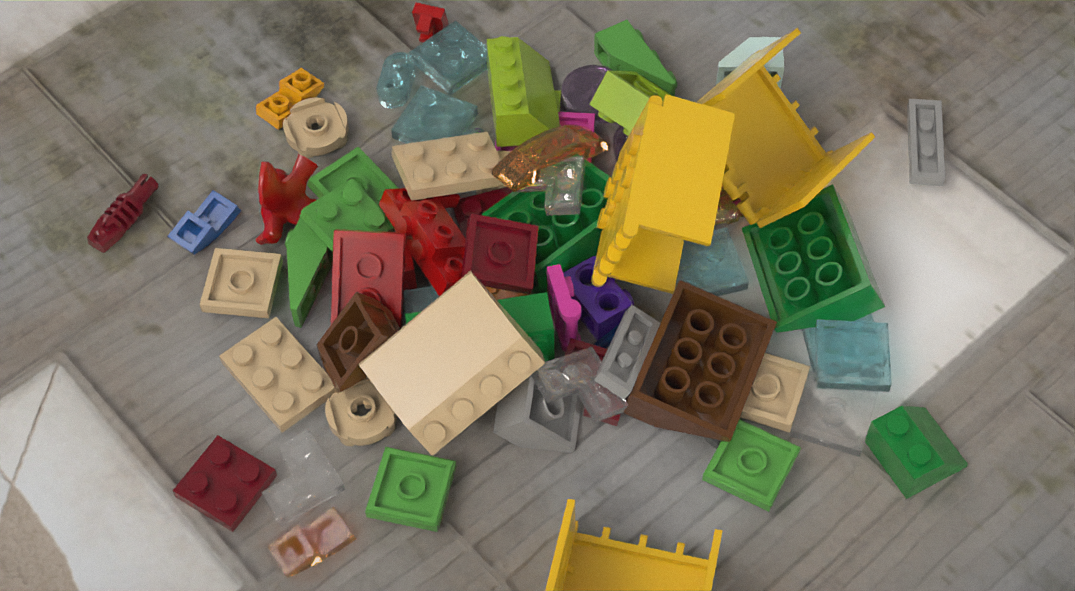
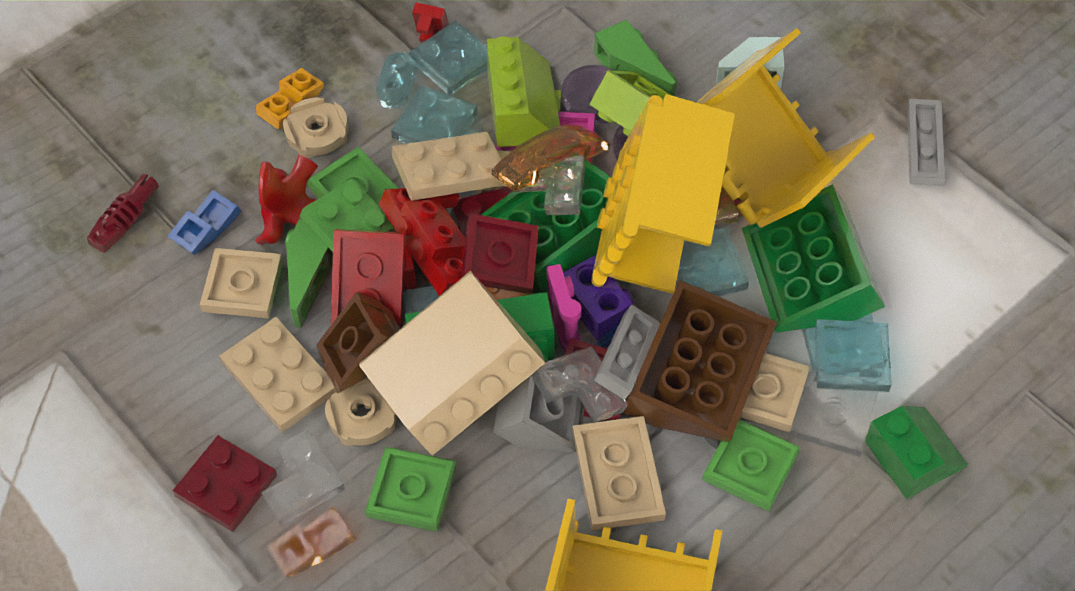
none -> tan plate [572,416,666,531]

